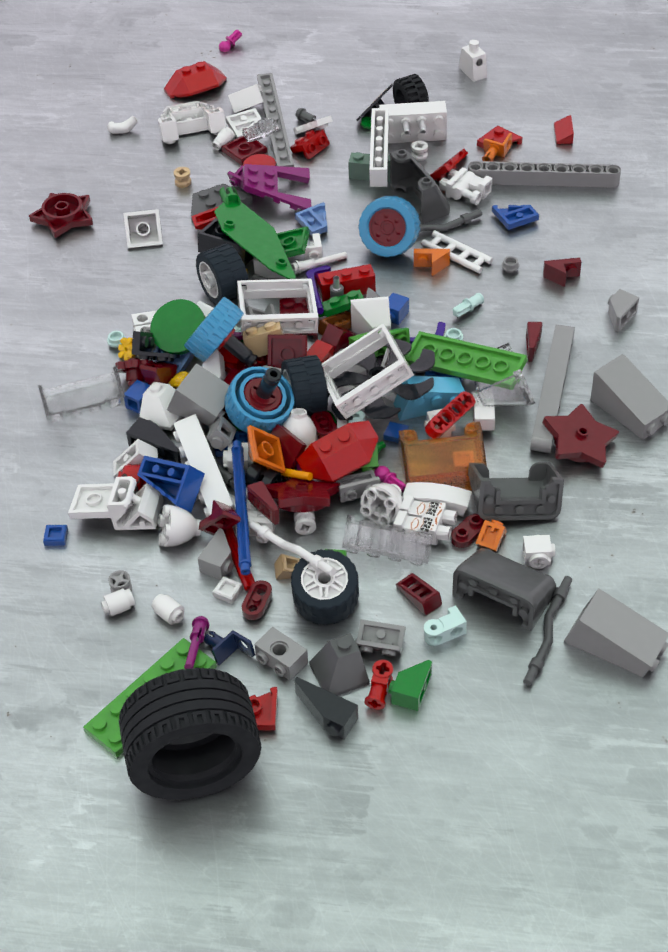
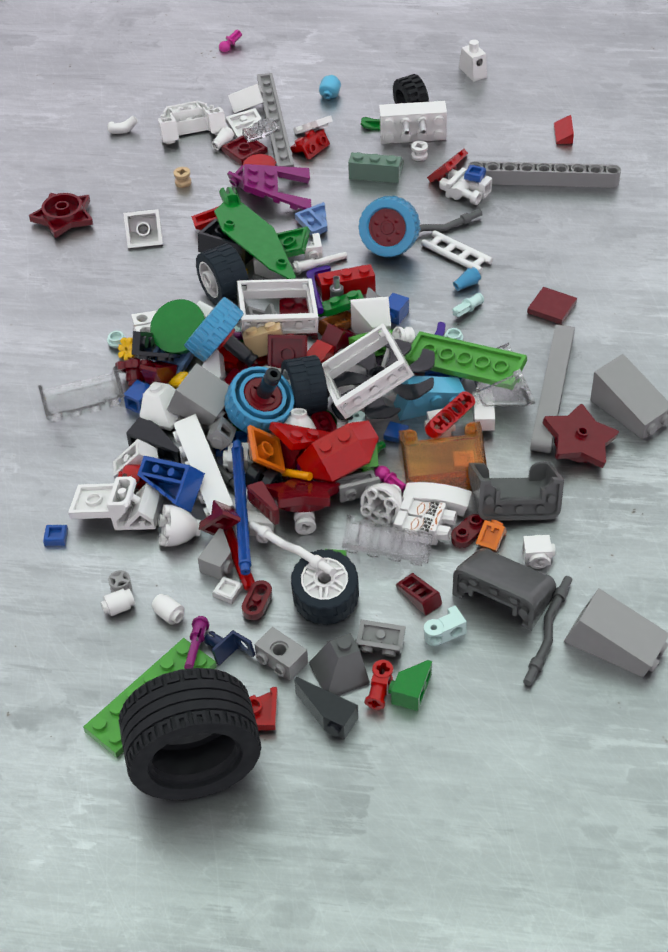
red wedge [164,61,227,98] -> none
dark grey wing [191,183,252,223] -> none
tan slope [274,554,300,580] -> none
dark grey pin [295,108,316,123] -> none
black shield [356,84,393,121] -> none
white brick [369,108,389,187] -> none
dark grey windscreen [390,149,450,224] -> none
orange slope [414,249,450,276] -> none
red wing [477,125,523,149] -> none
orange bracket [482,133,512,161] -> none
blue wing [492,205,539,230] -> none
light grey plate [502,256,520,273] -> none
dark red slope [526,322,543,362] -> none
dark red slope [543,257,582,287] -> none
light grey slope [608,289,639,332] -> none
none -> red wing [269,422,331,451]
none -> medium azure head [319,75,341,99]
none -> white wheel [392,327,415,345]
none -> dark azure cone [453,267,481,291]
none -> blue tile [464,165,486,183]
none -> dark red tile [527,287,577,325]

